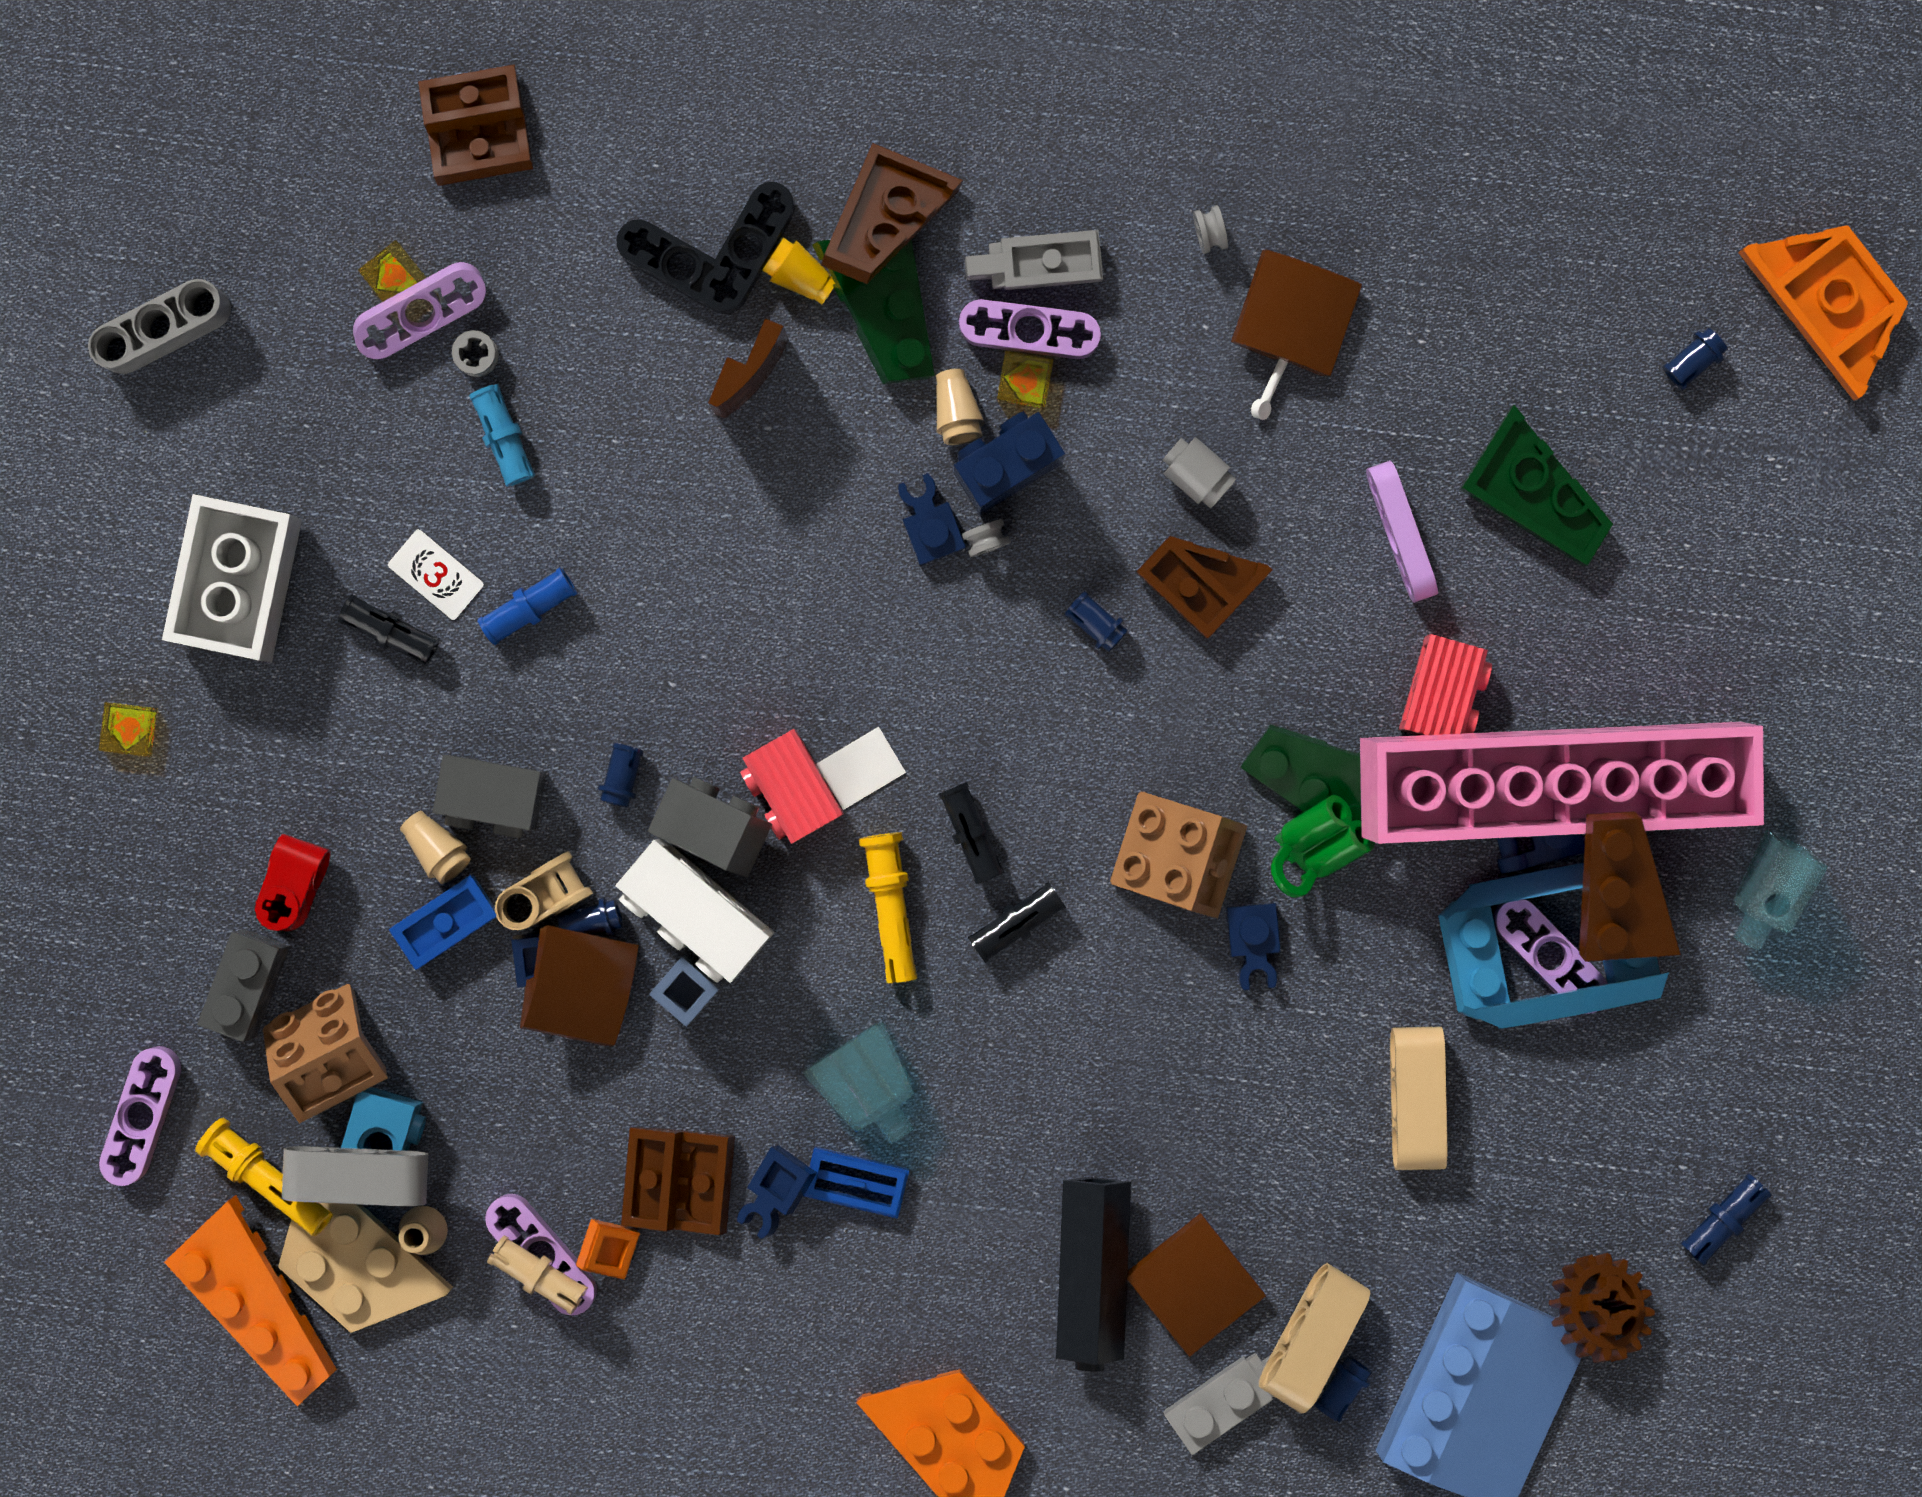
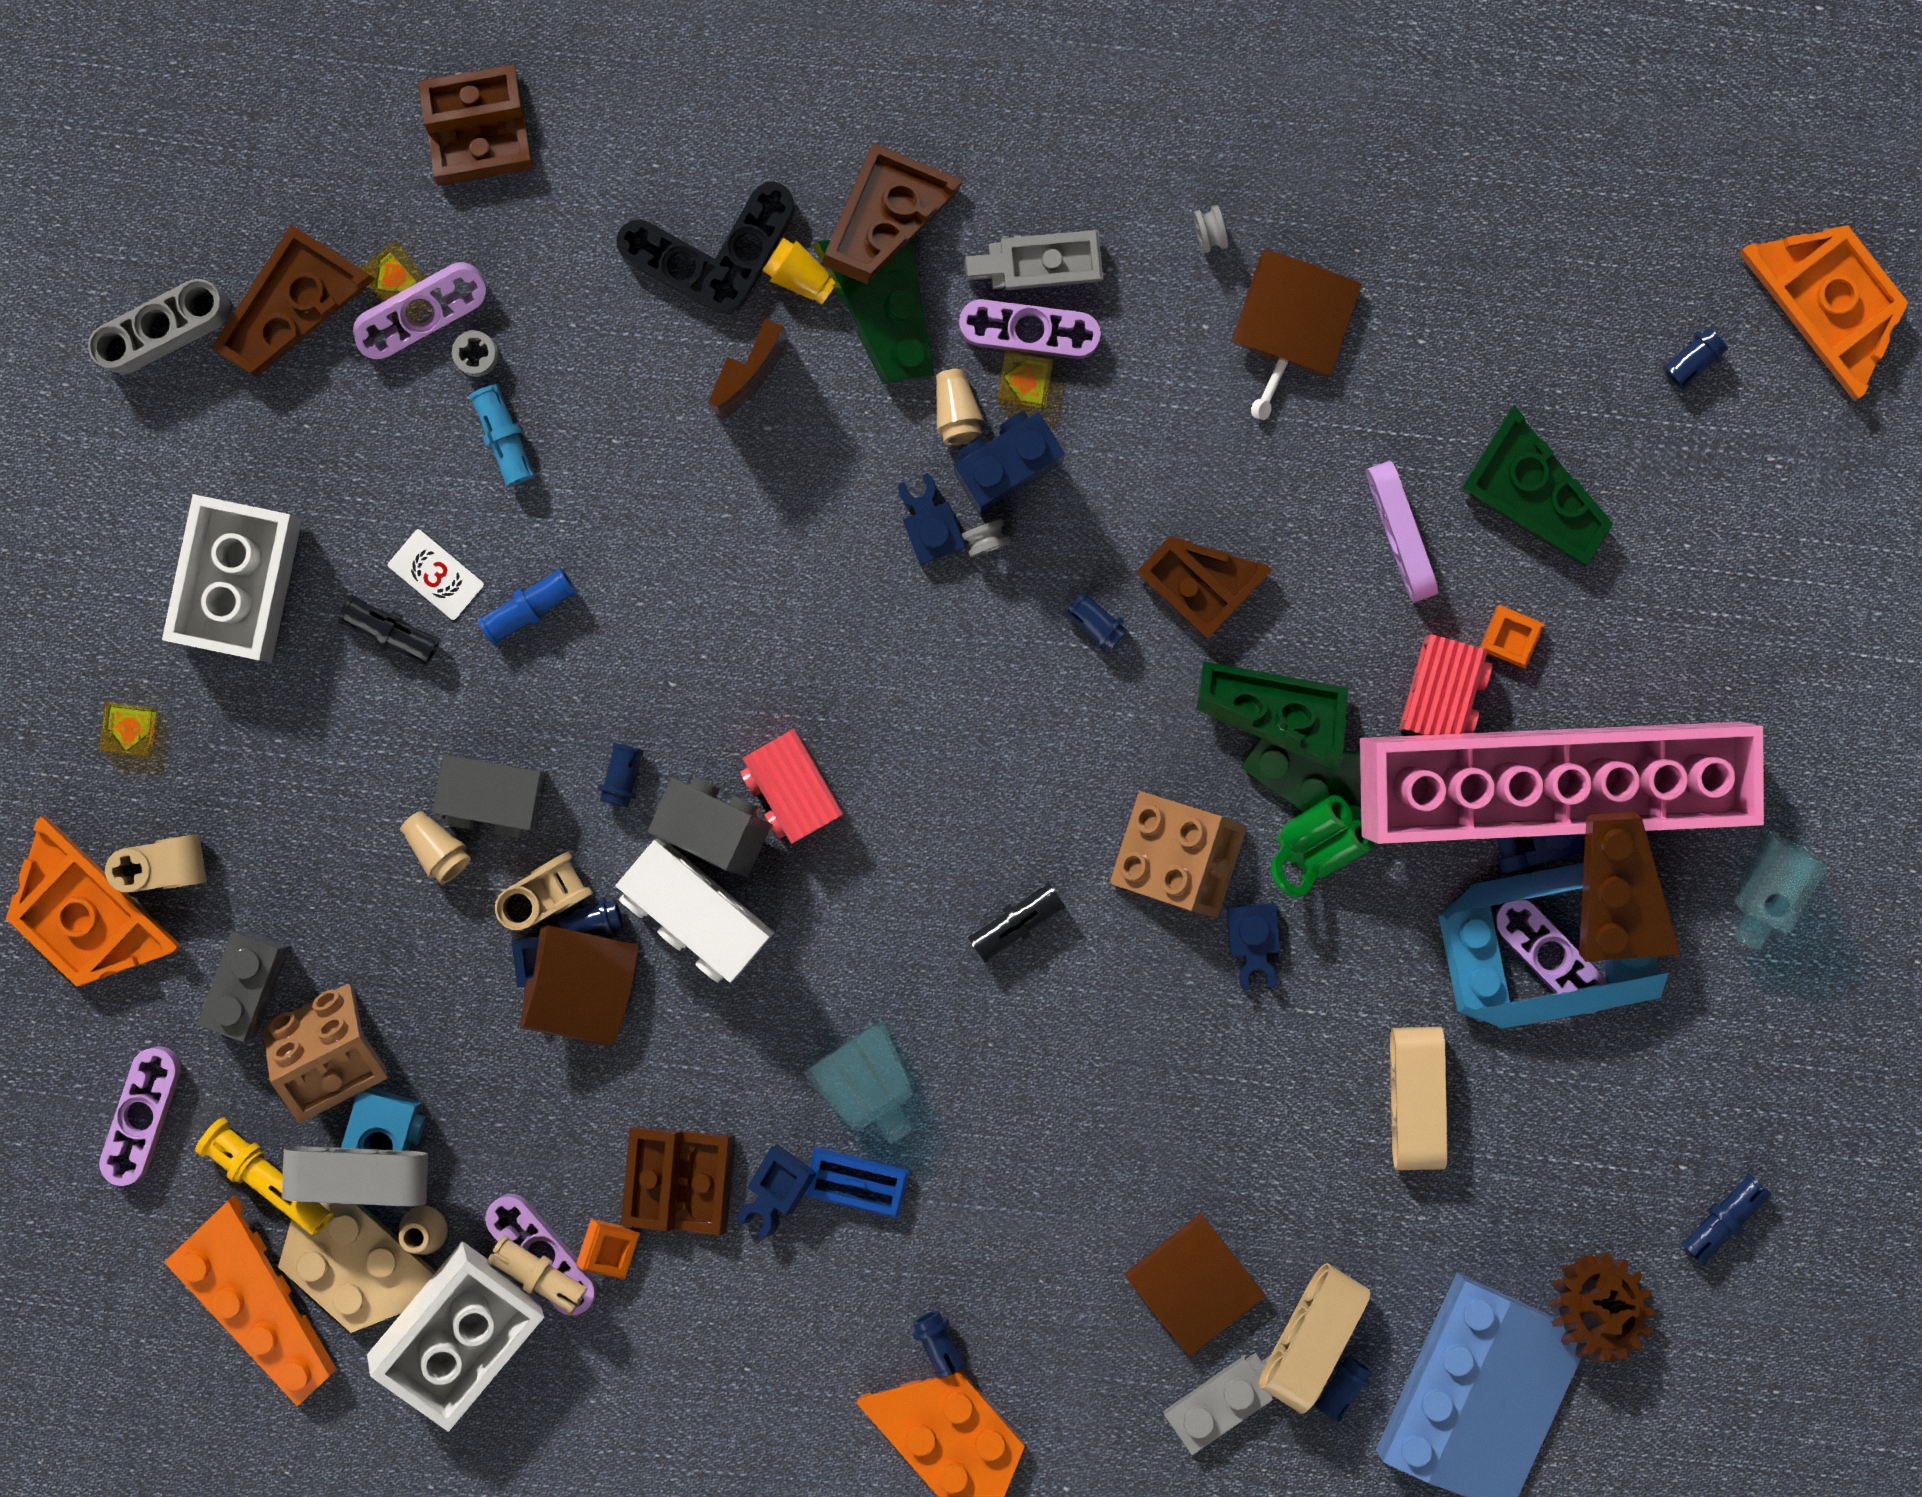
red piece [255,834,331,931] -> none
blue plate [388,874,497,970] -> none
sand blue brick [649,954,723,1027] -> none
white sticker [816,727,906,810] -> none
yellow pin [859,832,917,983] -> none
black pin [938,782,1005,884] -> none
black brick [1056,1177,1131,1372] -> none
light grey brick [1162,437,1236,509] -> none
none -> orange wing [6,816,182,987]
none -> tan piece [105,834,207,892]
none -> reddish brown wing [211,225,376,377]
none -> white brick [367,1241,544,1432]
none -> dark blue pin [913,1310,965,1378]
none -> dark green wing [1196,661,1348,772]
none -> orange tile [1479,605,1544,669]

